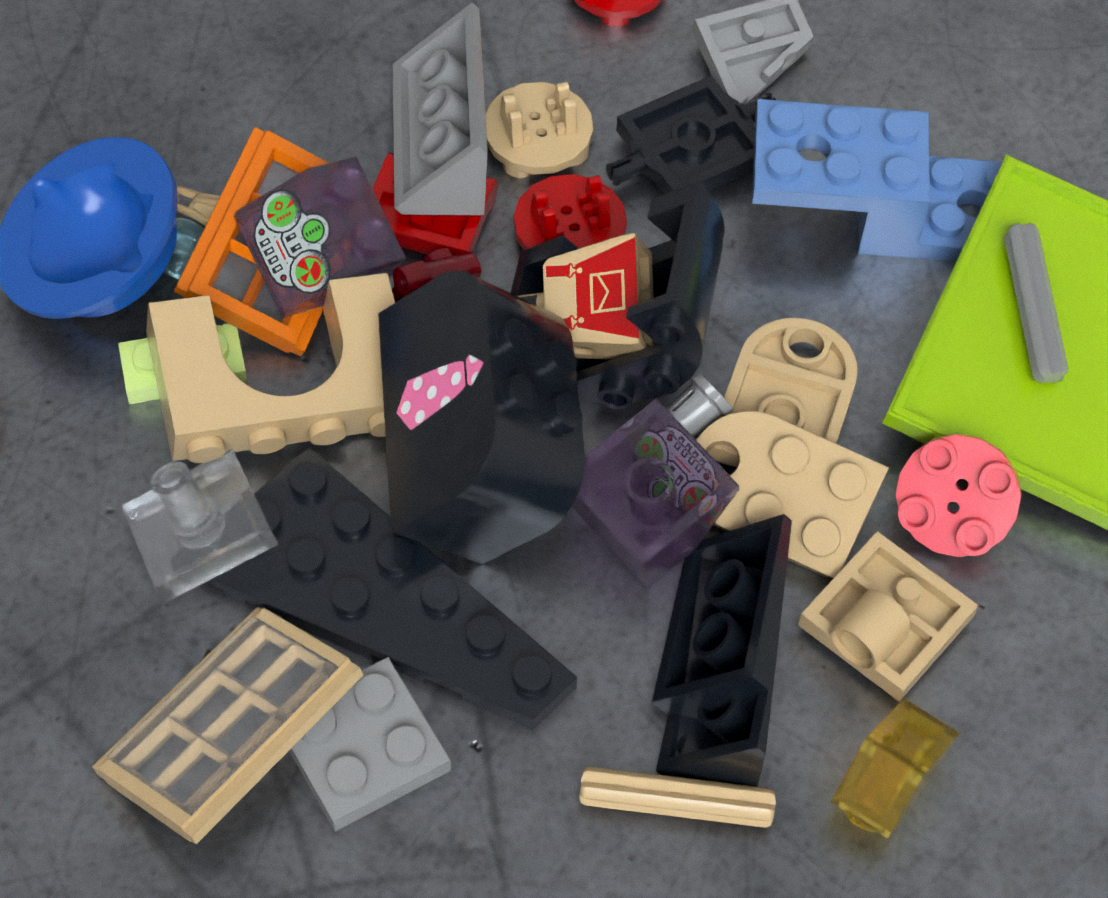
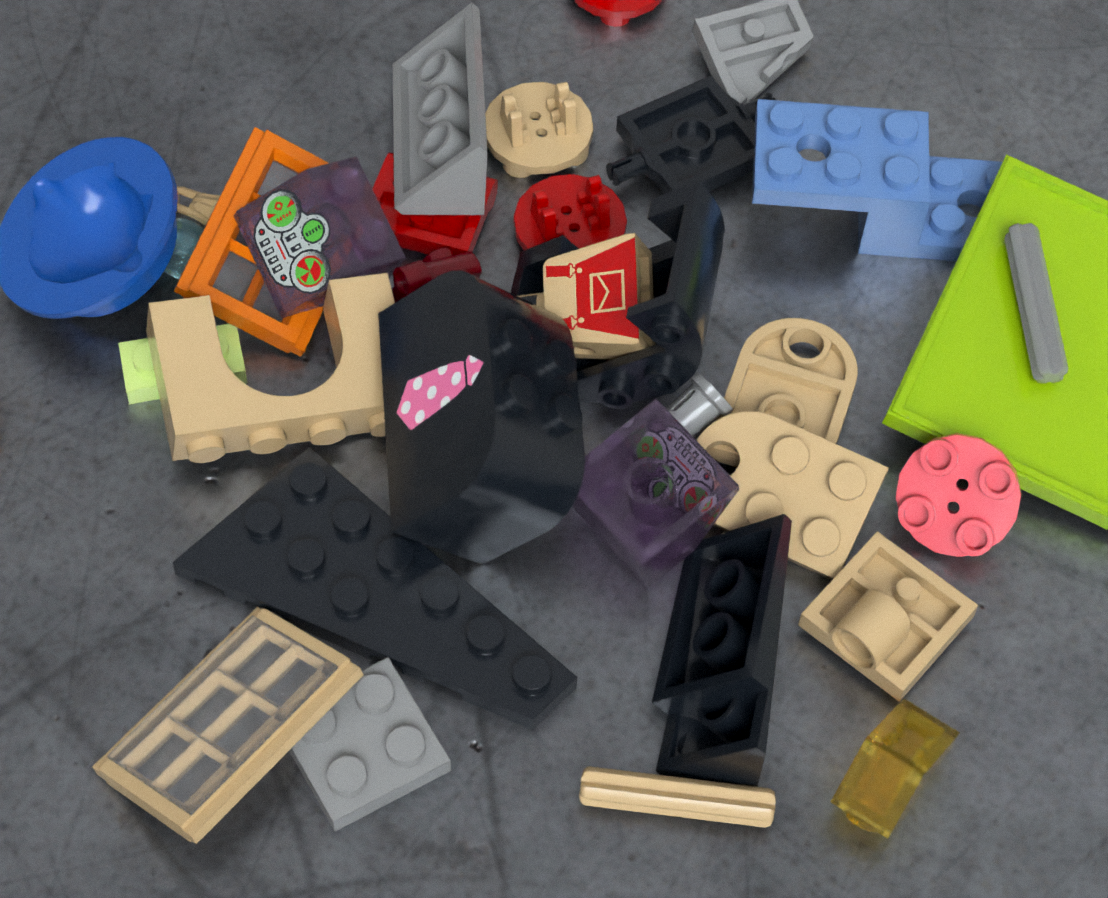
clear tile [121,449,278,603] -> none

